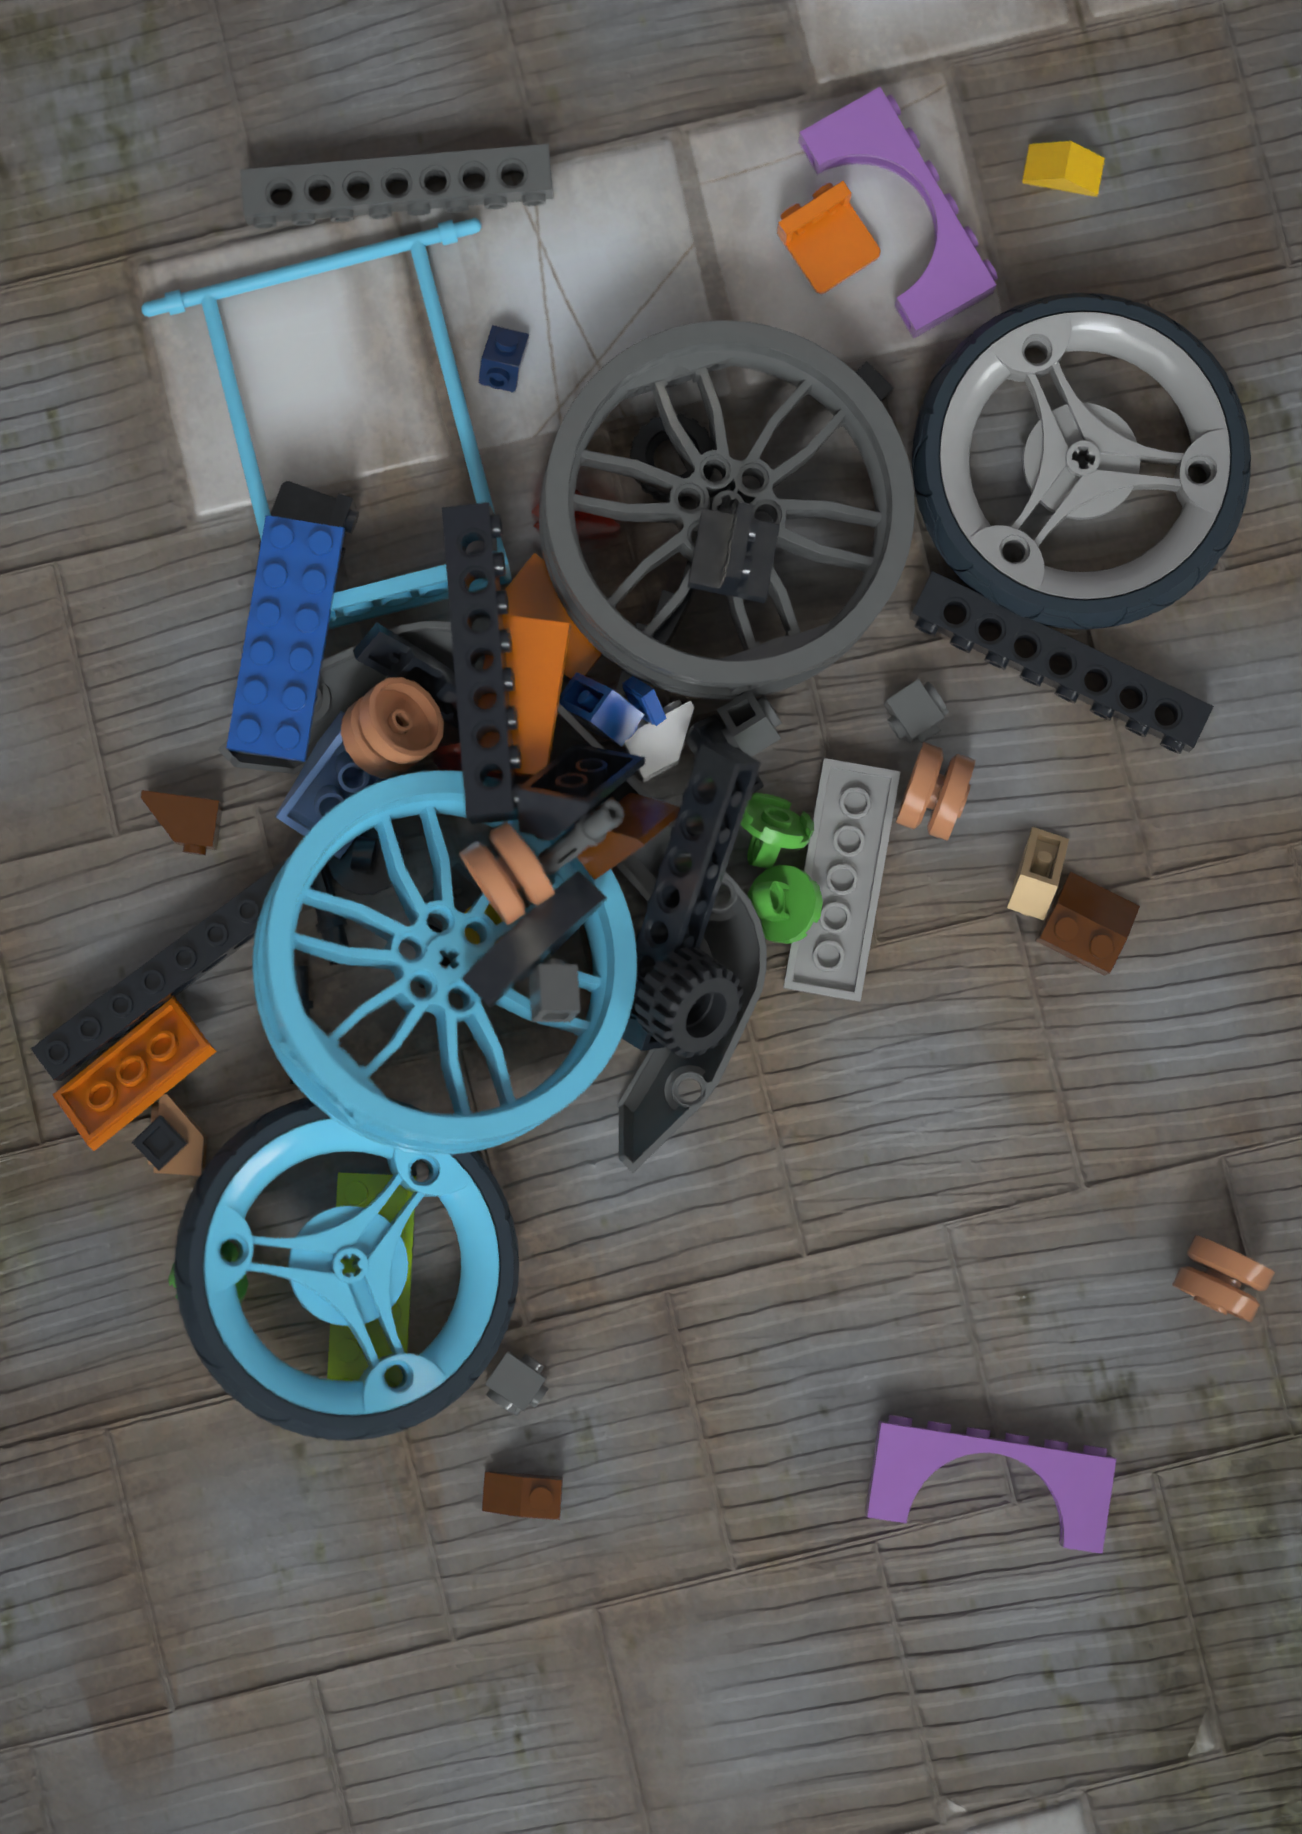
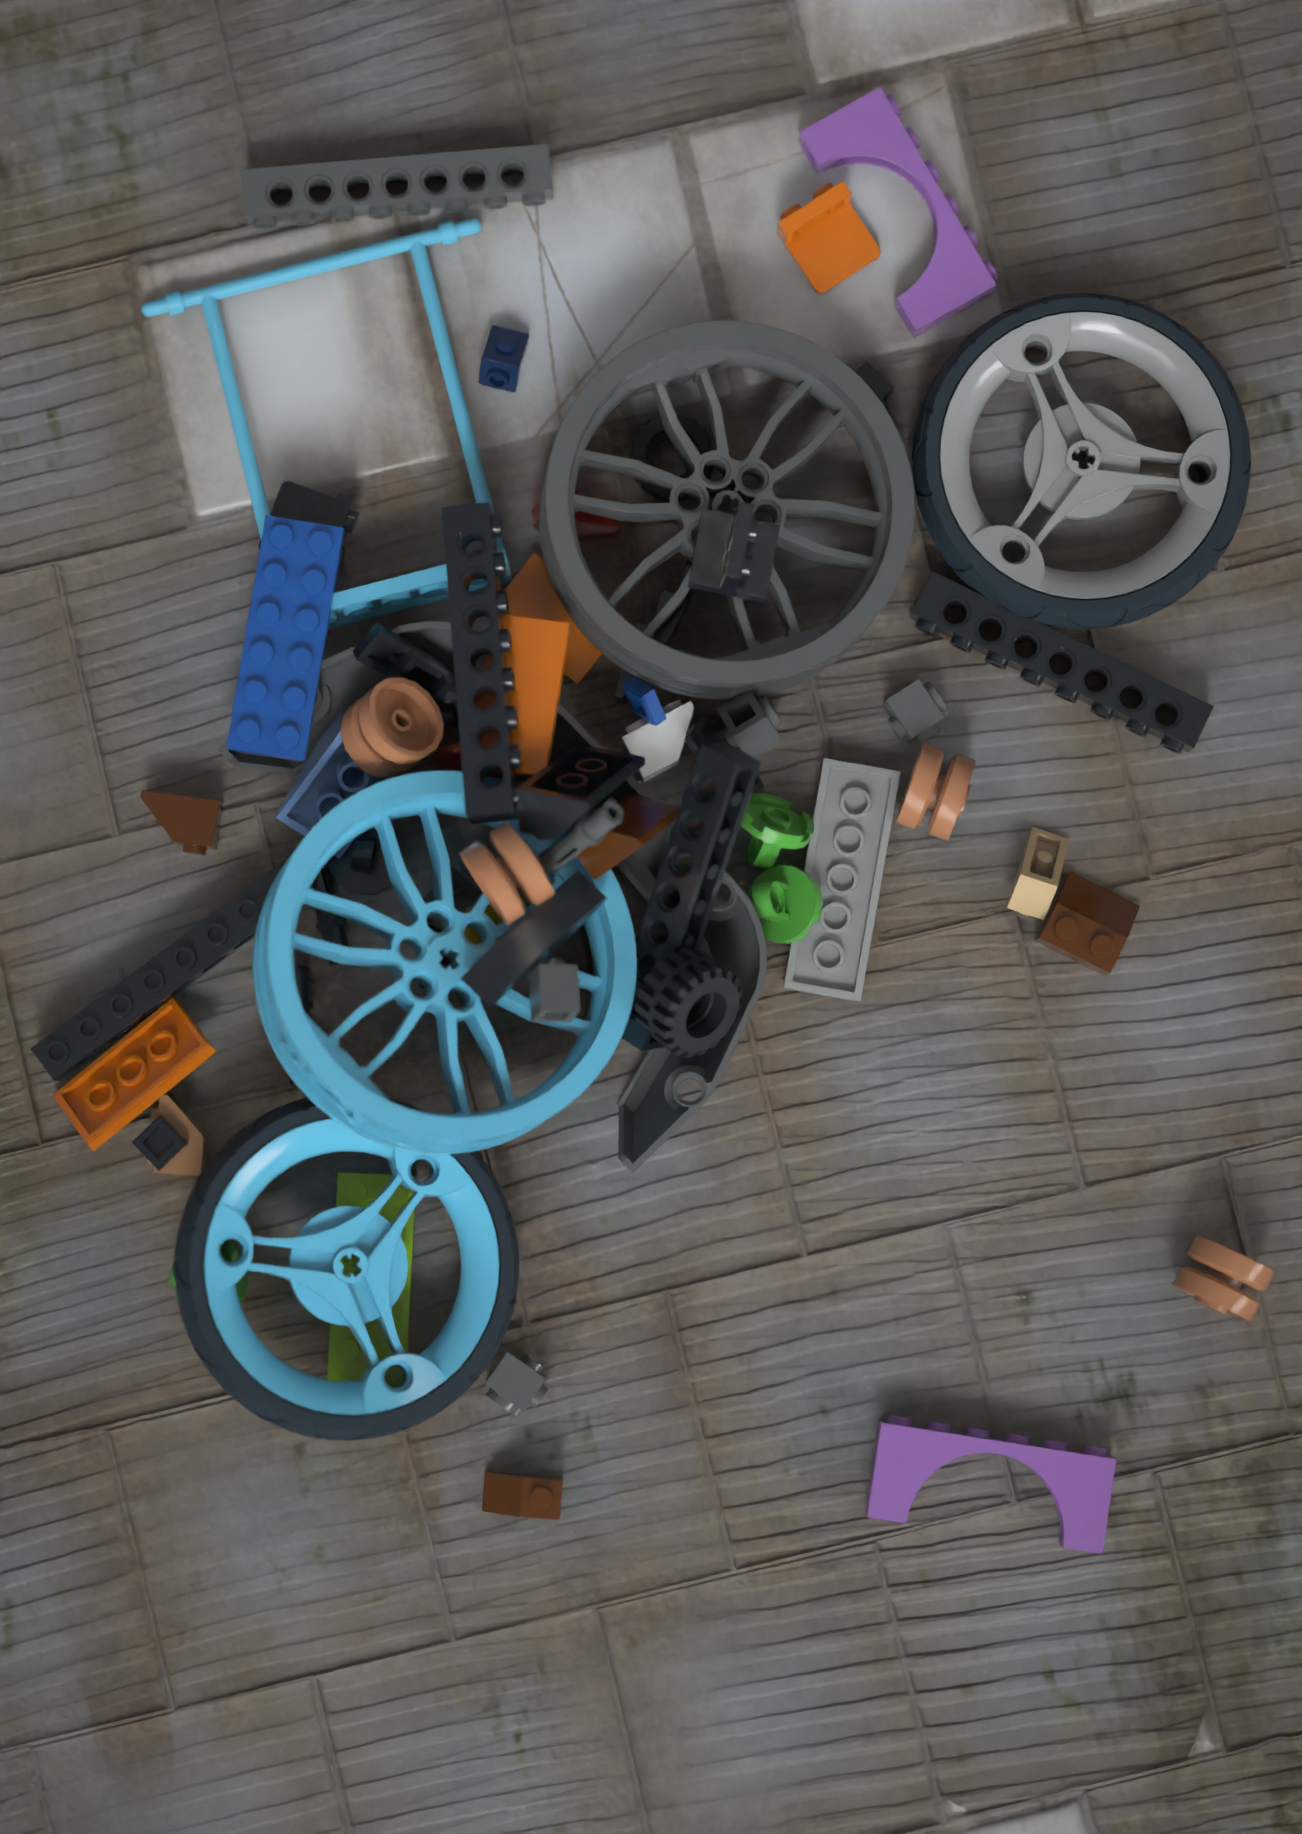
blue brick [559,672,644,747] -> none
yellow slope [1022,141,1105,197] -> none

